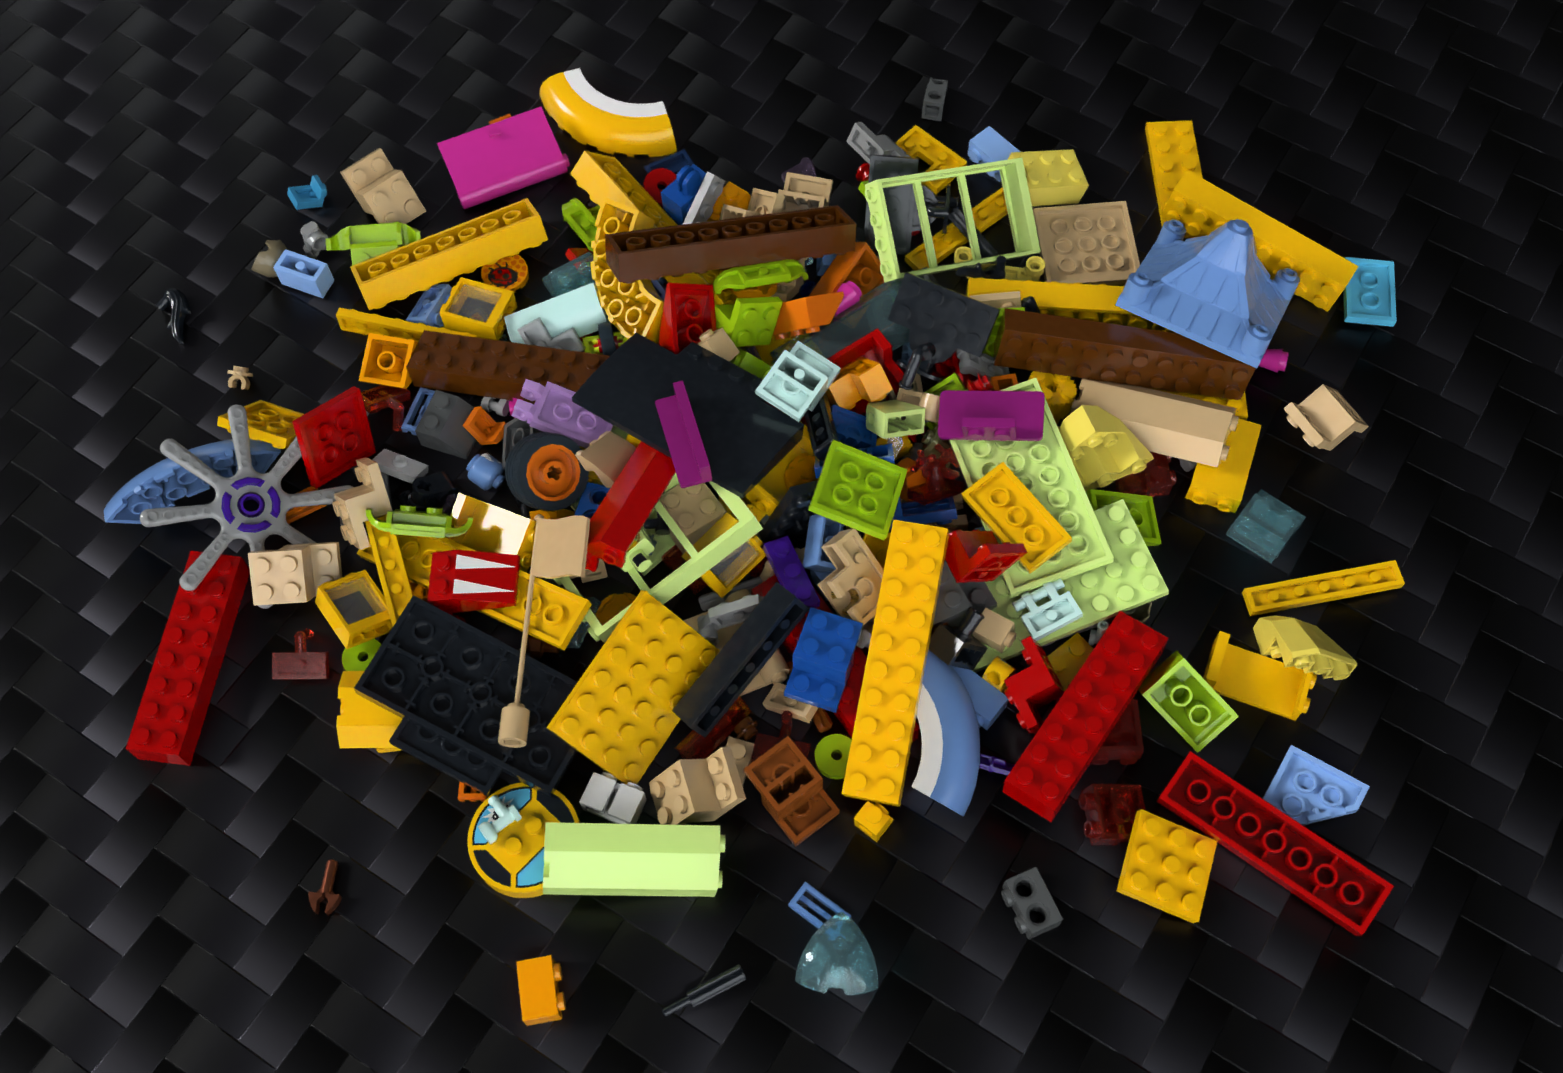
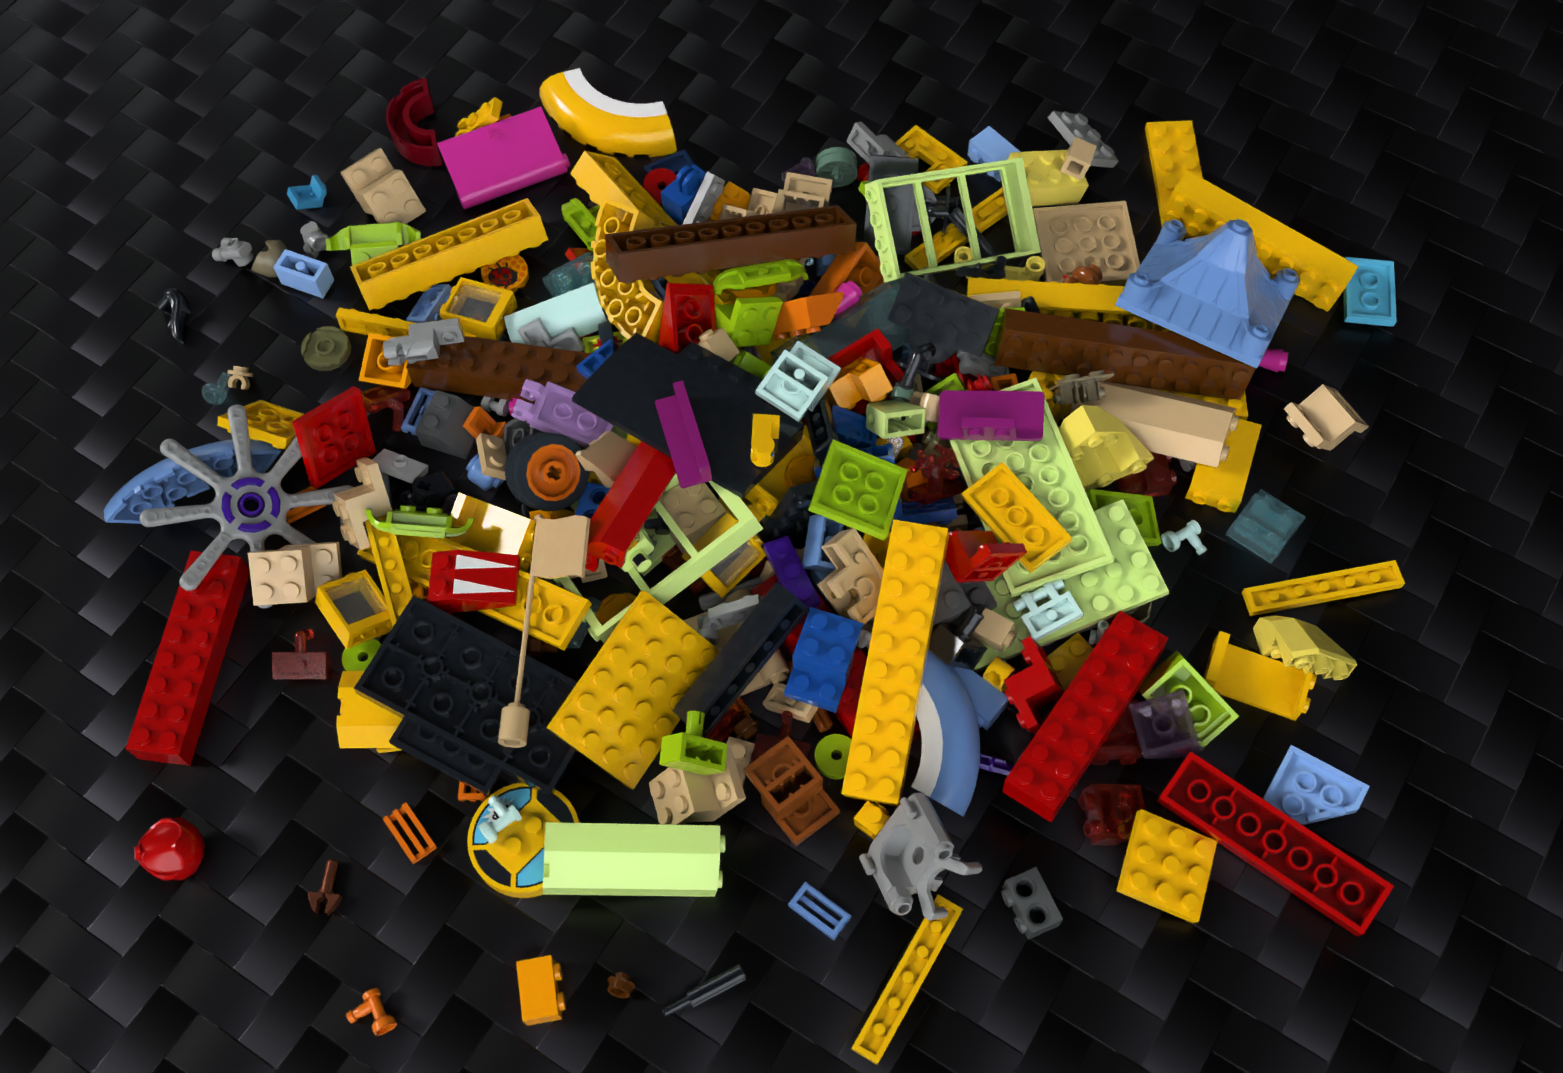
white piece [579,772,647,824] -> none
clear light blue brick [795,912,878,995] -> none
dark grey leg [922,78,948,121] -> none
none -> red helmet [134,817,205,881]
none -> clear light blue plate [202,372,231,405]
none -> light grey plate [212,238,253,267]
none -> olive tile [301,326,351,371]
none -> orange piece [346,988,397,1036]
none -> orange tile [382,802,437,864]
none -> light grey plate [383,318,465,367]
none -> dark red brick [386,78,443,167]
none -> yellow hinge [455,97,502,137]
none -> tan plate [476,433,507,480]
none -> blue tile [576,339,614,379]
none -> reddish brown plate [607,972,636,999]
none -> lime brick [659,711,728,776]
none -> yellow leg [751,414,780,467]
none -> sand green wheel [816,147,858,187]
none -> yellow plate [852,895,963,1065]
none -> light grey piece [859,792,982,920]
none -> sand green plate [890,382,914,402]
none -> light grey plate [1048,111,1118,168]
none -> dark tan hinge [1049,370,1114,406]
none -> tan brick [1060,137,1097,181]
none -> dark orange animal [1062,264,1103,285]
none -> clear purple slope [1129,690,1204,759]
none -> light aqua piece [1161,520,1207,555]

